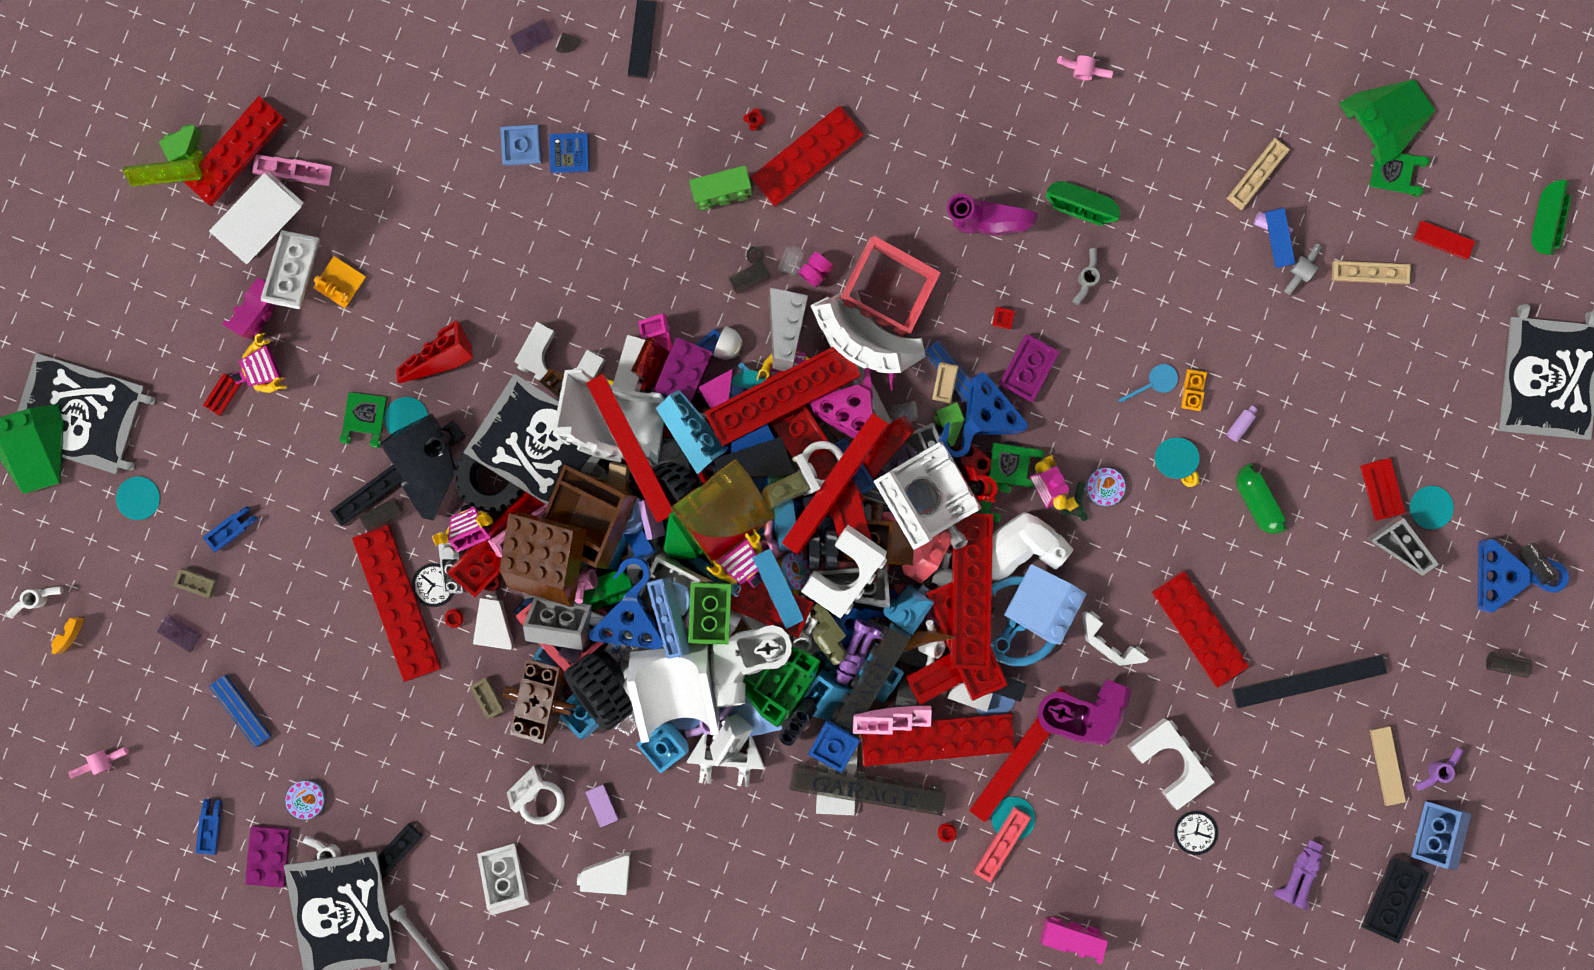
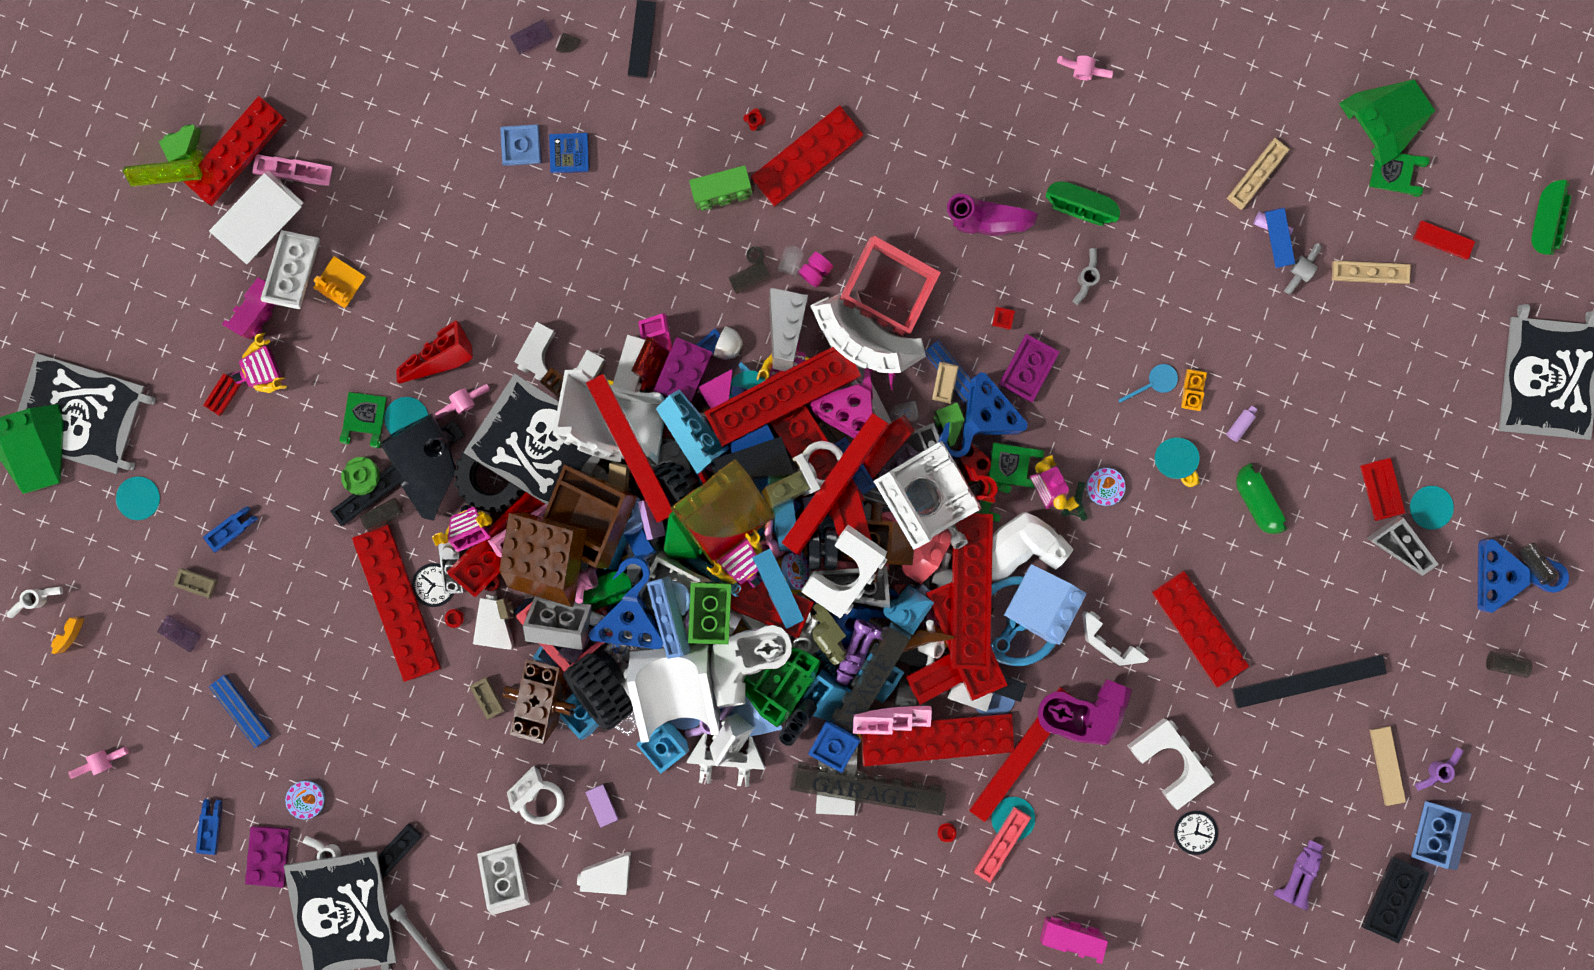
none -> bright green tile [341,457,380,495]
none -> bright pink piece [435,384,490,419]
none -> dark tan plate [496,599,515,619]

